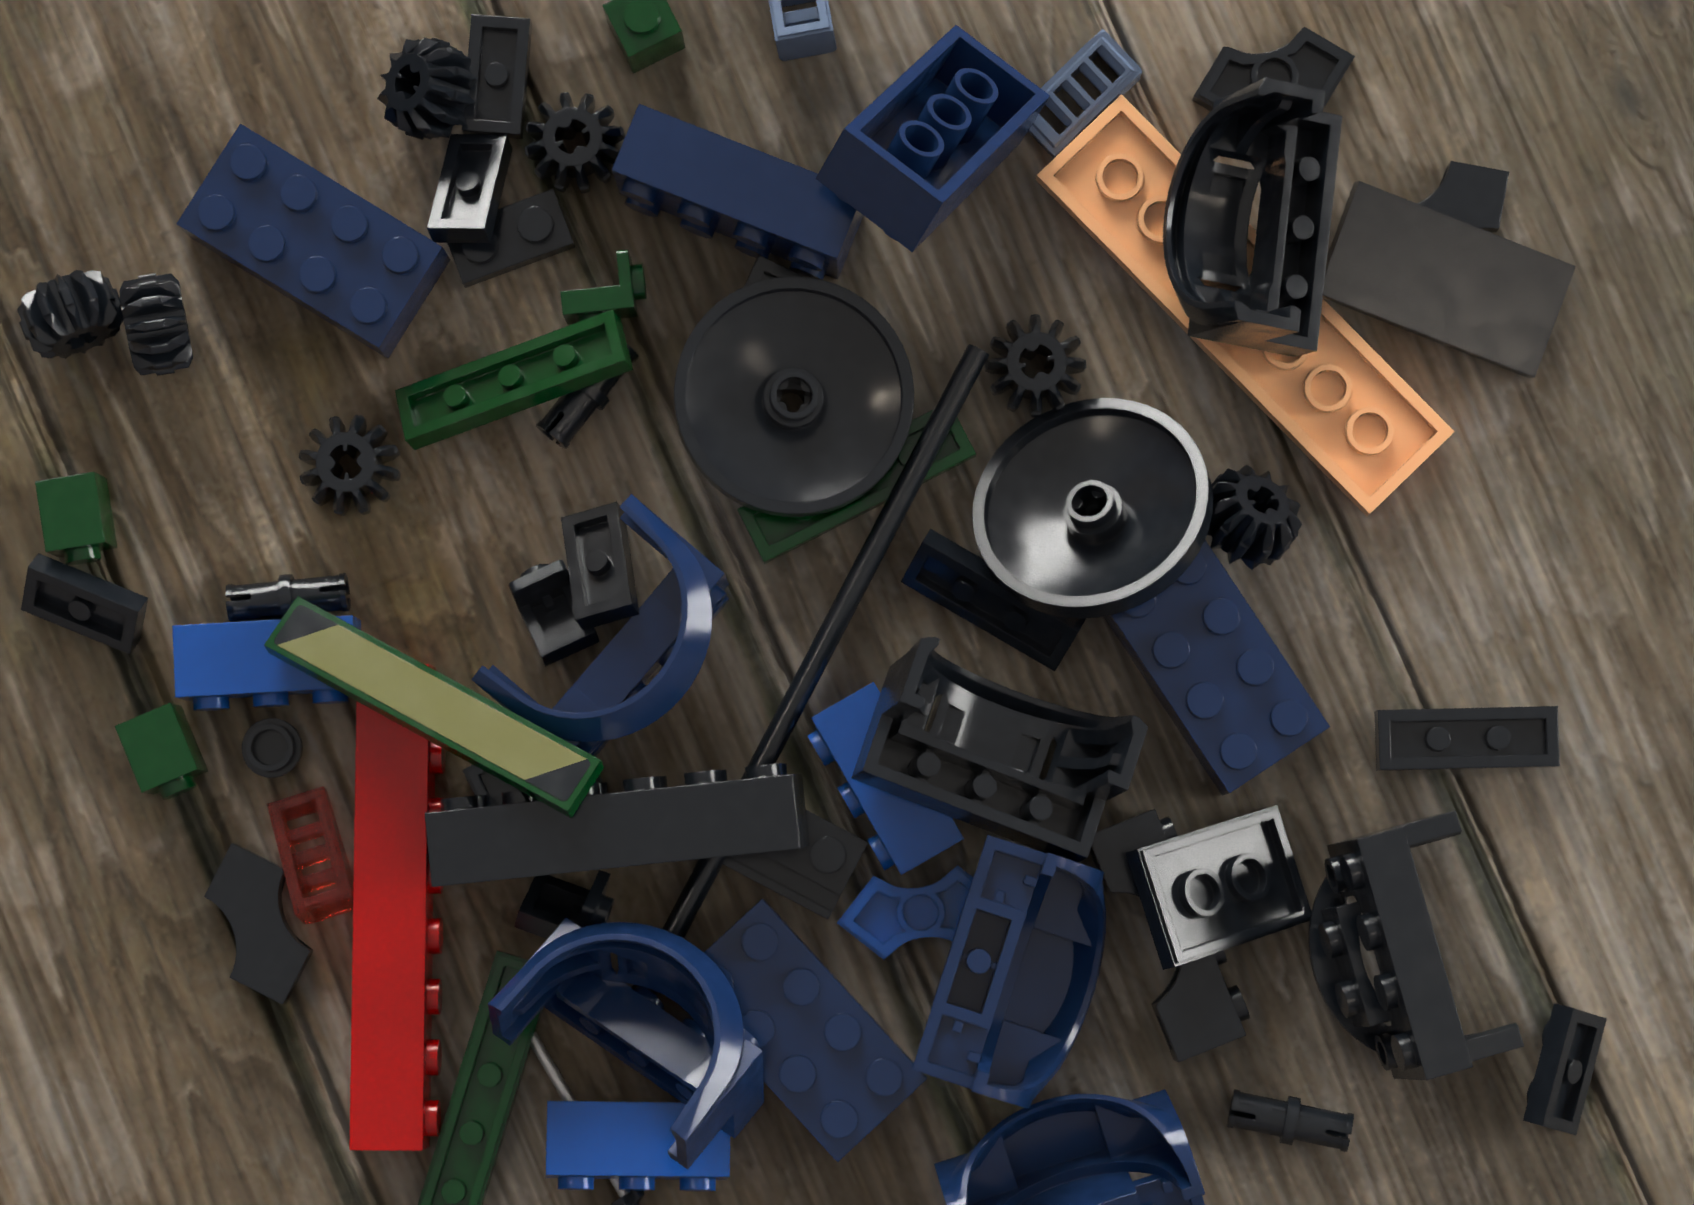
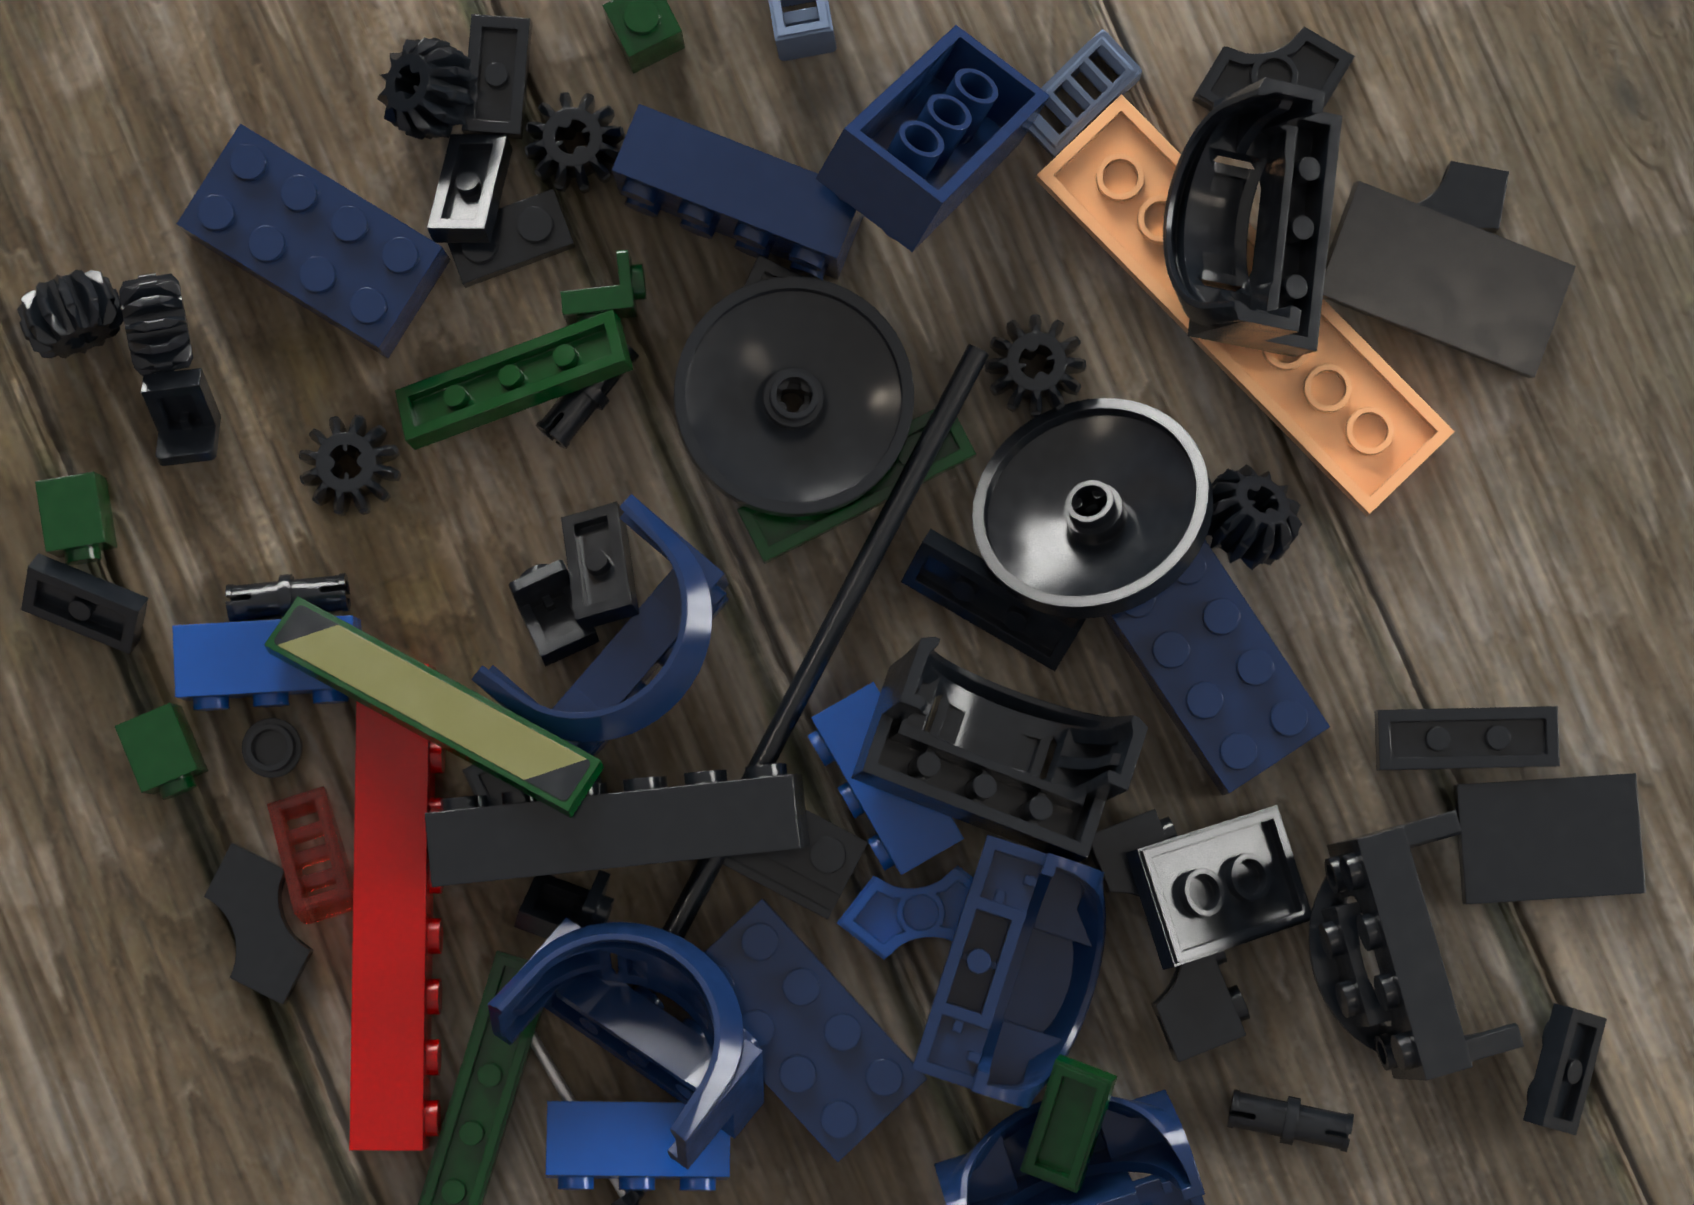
none -> black bracket [141,368,221,466]
none -> dark green tile [1020,1054,1118,1193]
none -> black tile [1453,773,1646,904]

